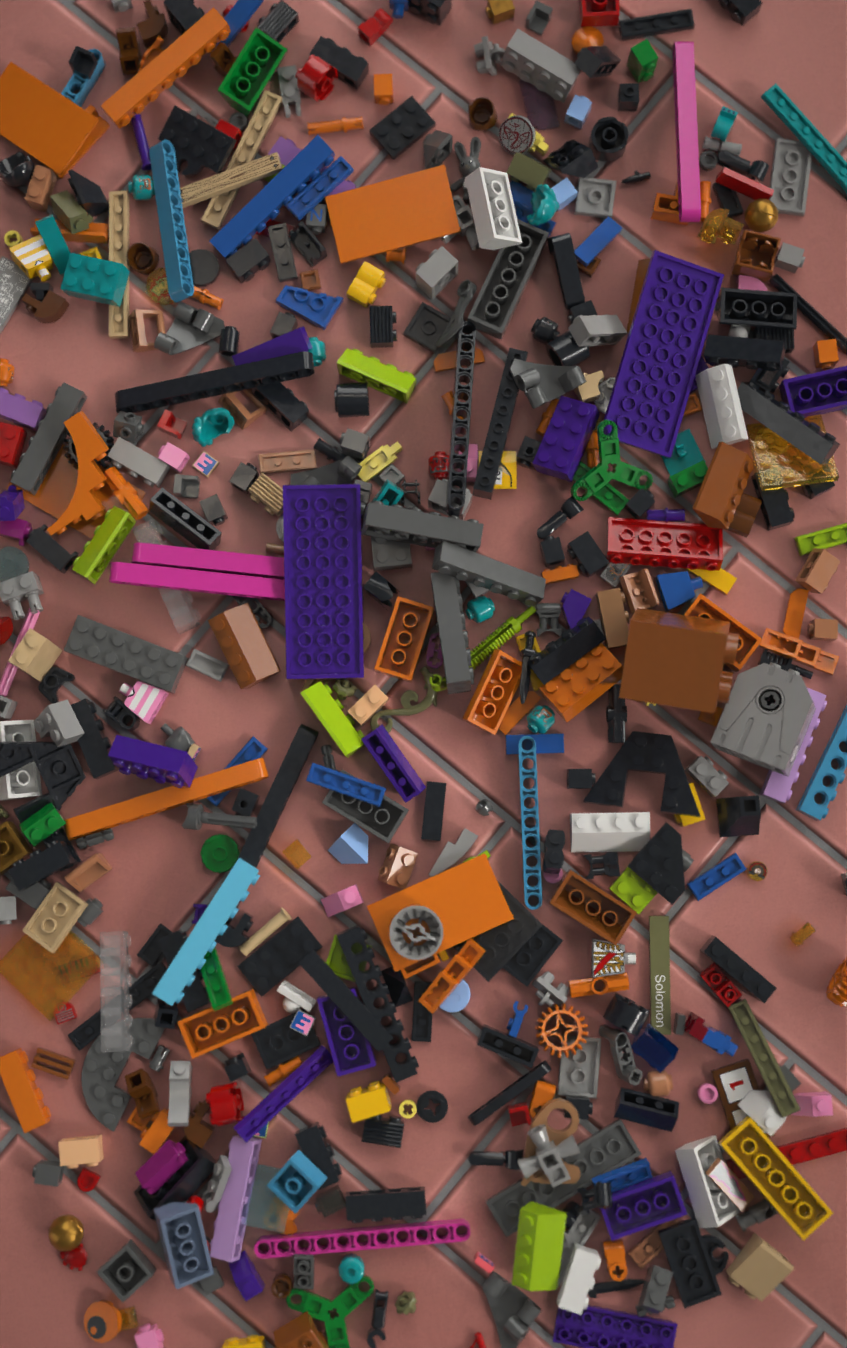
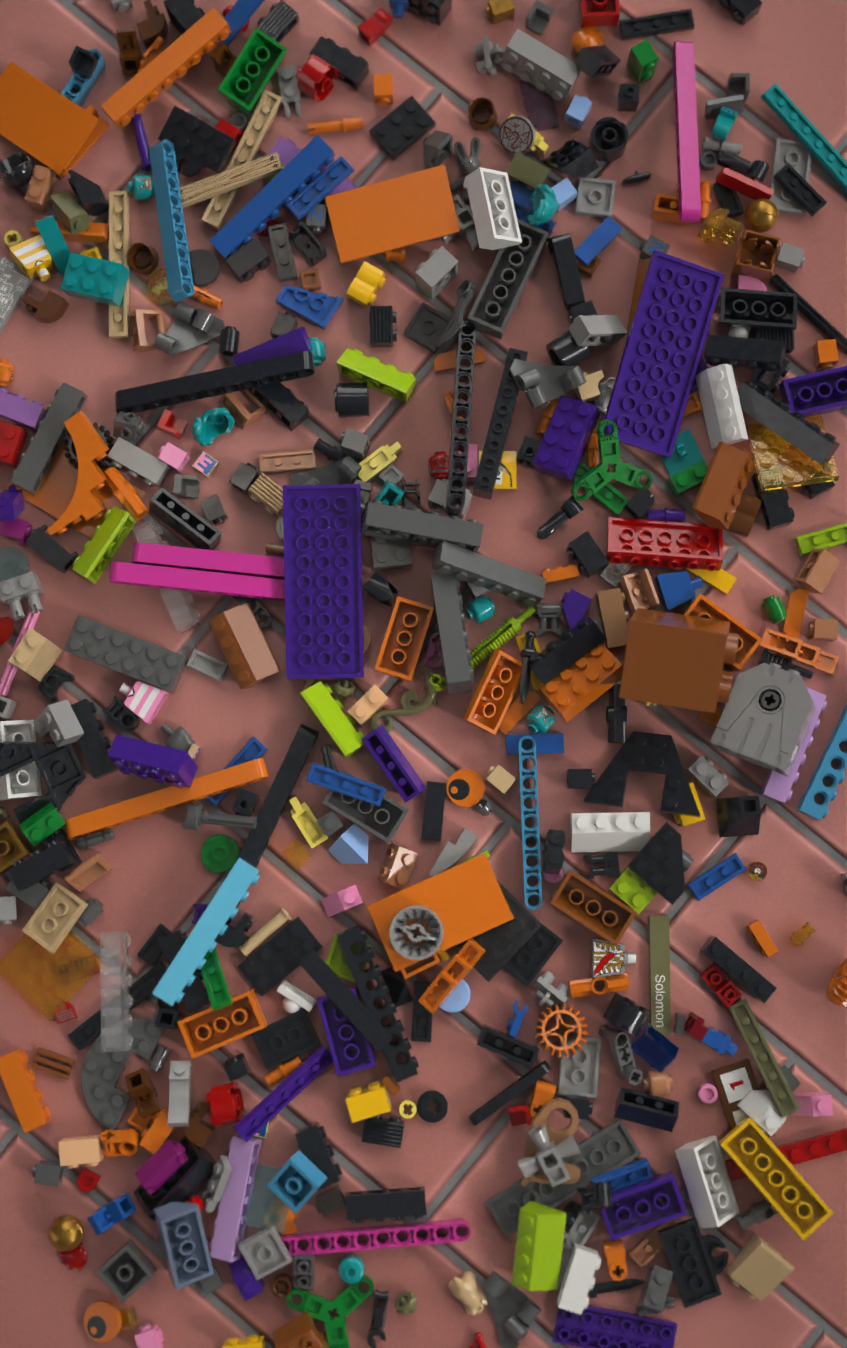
black tile [30,283,53,302] -> none
tile [290,1009,316,1036] -> none
black piece [469,1150,523,1170] -> none
coral tile [474,1252,495,1274] -> none
black head [531,317,560,345] -> none
black brick [539,536,565,567] -> none
tile [705,1158,755,1212] -> none
none -> blue brick [87,1192,137,1236]
none -> orange piece [100,1129,140,1157]
none -> light grey tile [238,1225,292,1280]
none -> light yellow hinge [289,796,328,848]
none -> dark grey brick [317,810,344,837]
none -> orange tile [447,769,485,807]
none -> tan animal [448,1271,488,1315]
none -> tan brick [486,764,516,795]
none -> dark grey brick [639,235,670,259]
none -> dark grey tile [705,94,744,119]
none -> dark grey panel [727,73,750,101]
none -> orange piece [746,919,778,958]
none -> green brick [761,595,787,624]
none -> black tile [773,163,827,217]

